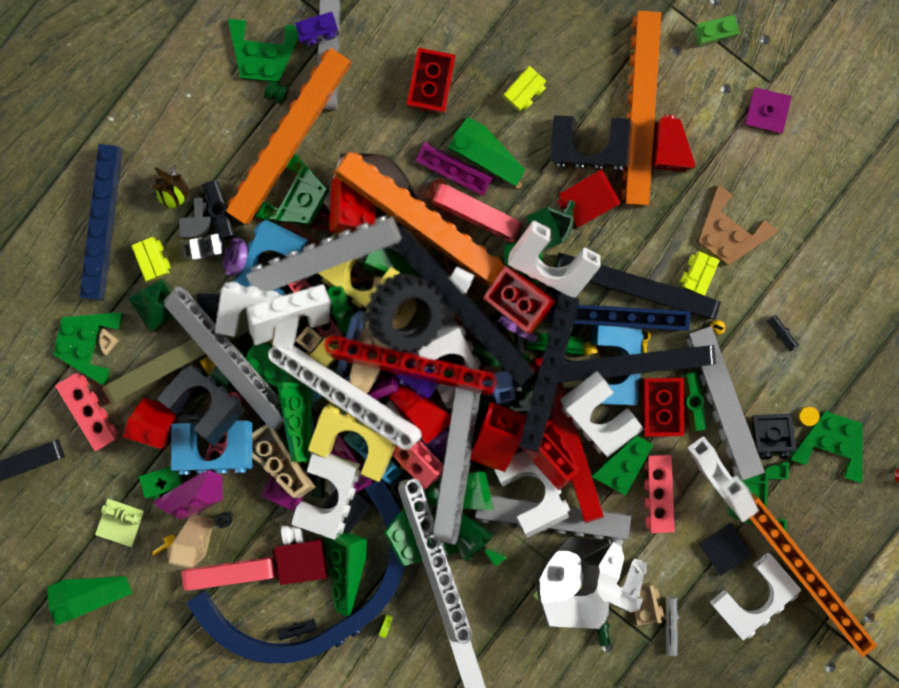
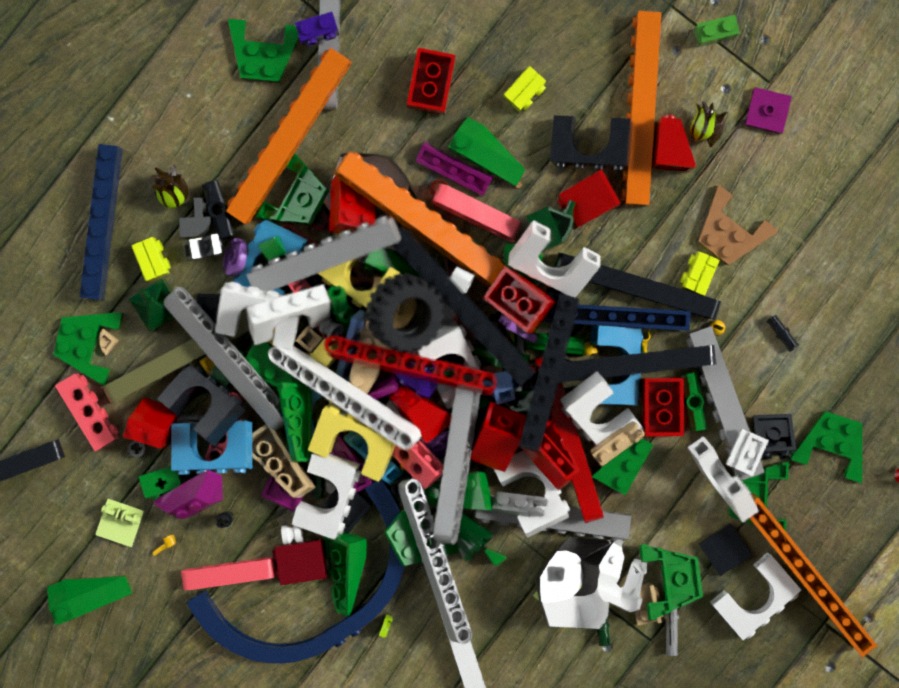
tan wedge [167,515,214,568] -> none
dark green wheel [264,80,289,105] -> none
black pin [277,618,317,641] -> none
coral brick [643,454,675,533] -> none
yellow tile [799,407,819,426] -> none
none -> dark grey bush [128,440,147,457]
none -> green slope [258,235,286,260]
none -> dark grey wheel [319,317,344,338]
none -> light grey hinge [492,492,548,517]
none -> tan hinge [590,421,644,466]
none -> green wing [639,544,703,621]
none -> dark brown hair [690,101,728,148]
none -> white plate [726,429,769,476]

